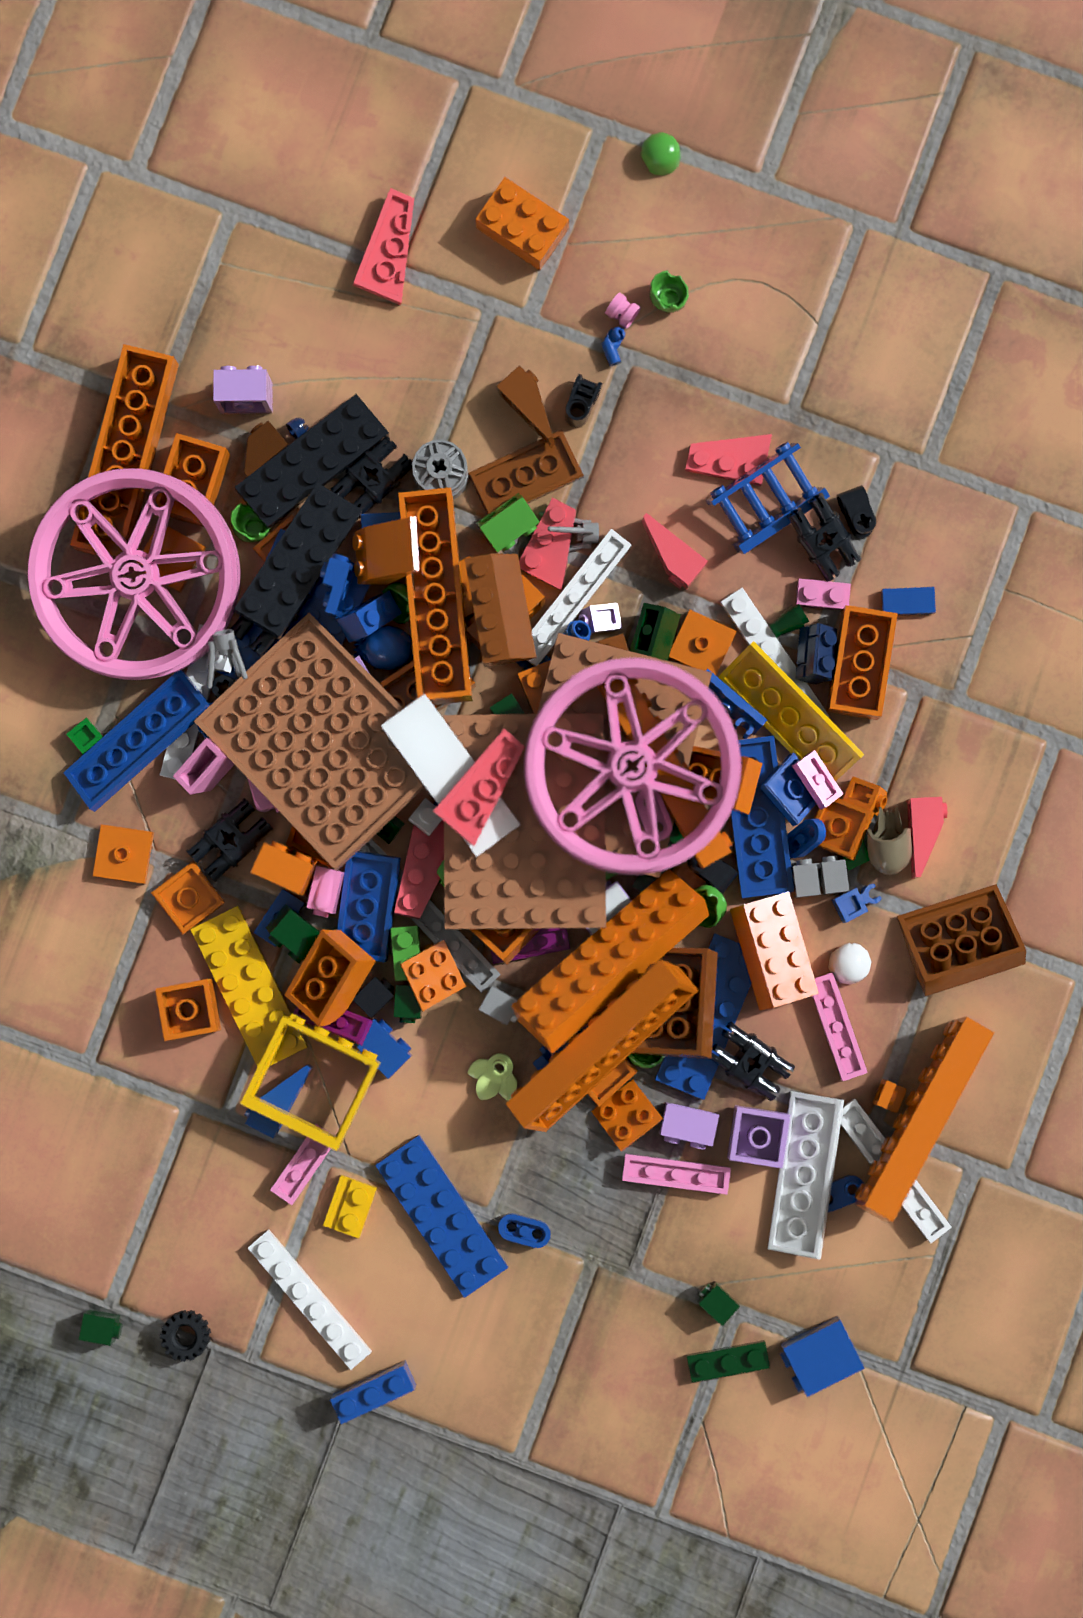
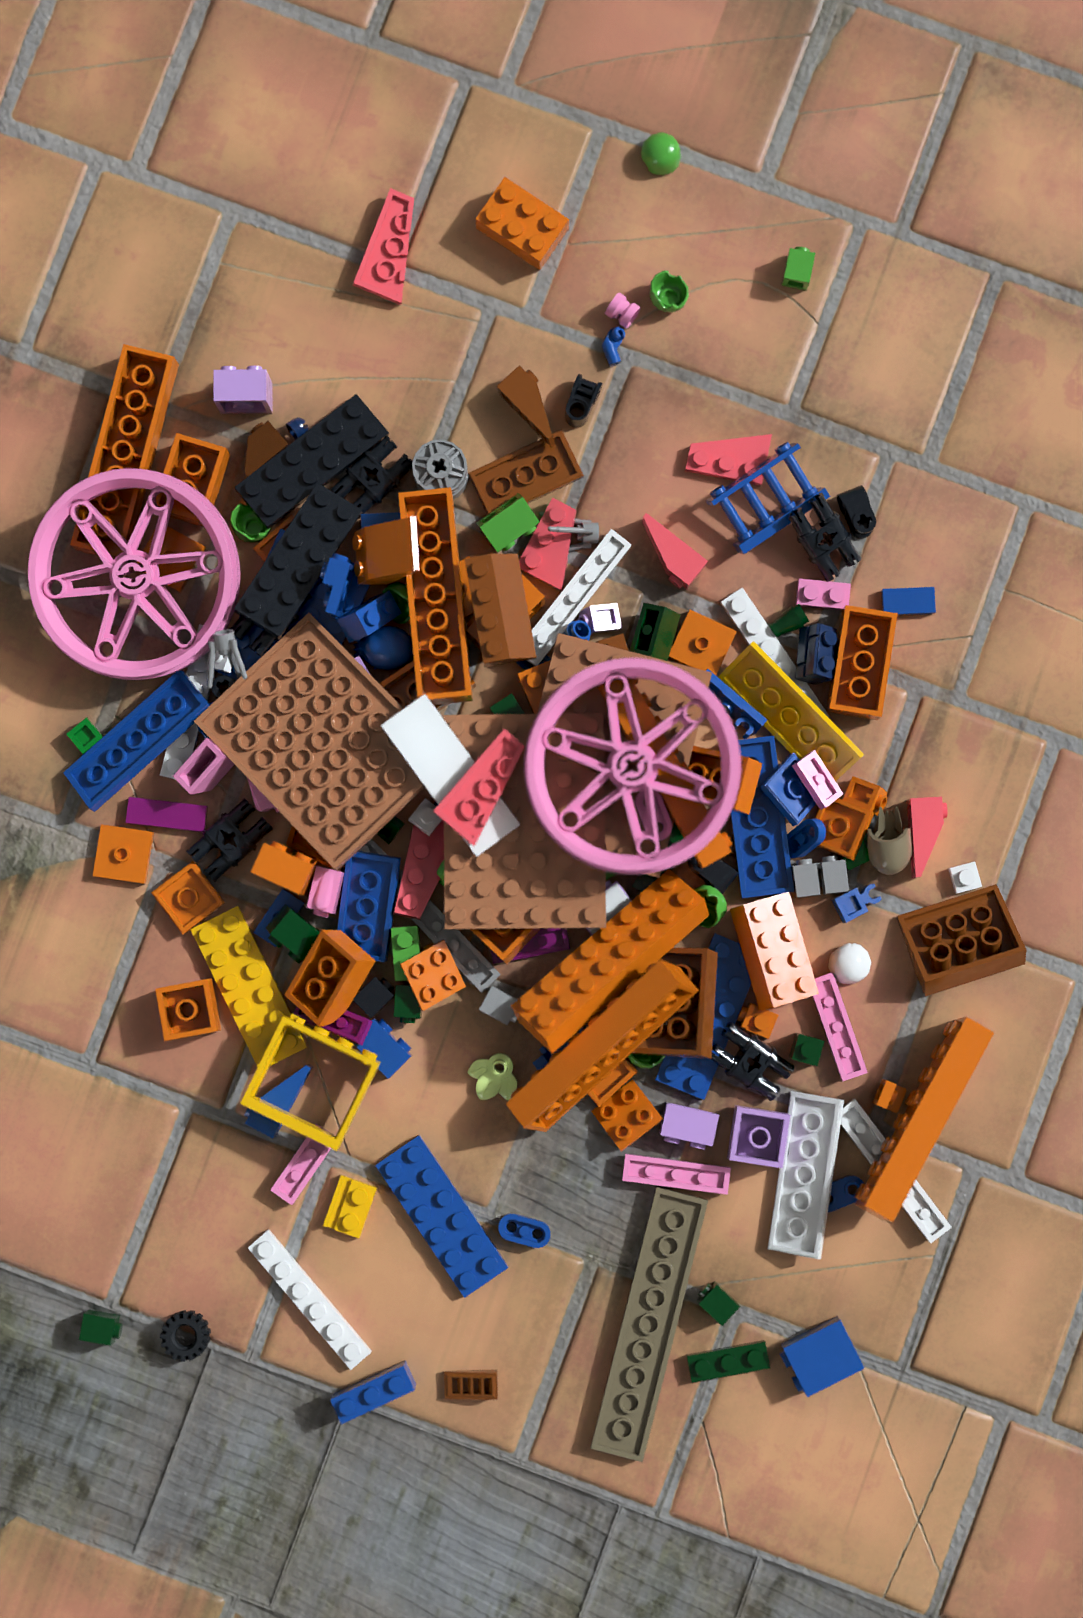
none -> magenta tile [125,797,208,832]
none -> dark orange slope [444,1369,498,1400]
none -> dark tan plate [591,1186,708,1462]
none -> orange bracket [737,1003,779,1039]
none -> bright green brick [782,247,815,290]
none -> dark green brick [789,1033,825,1067]
none -> white plate [948,862,982,894]

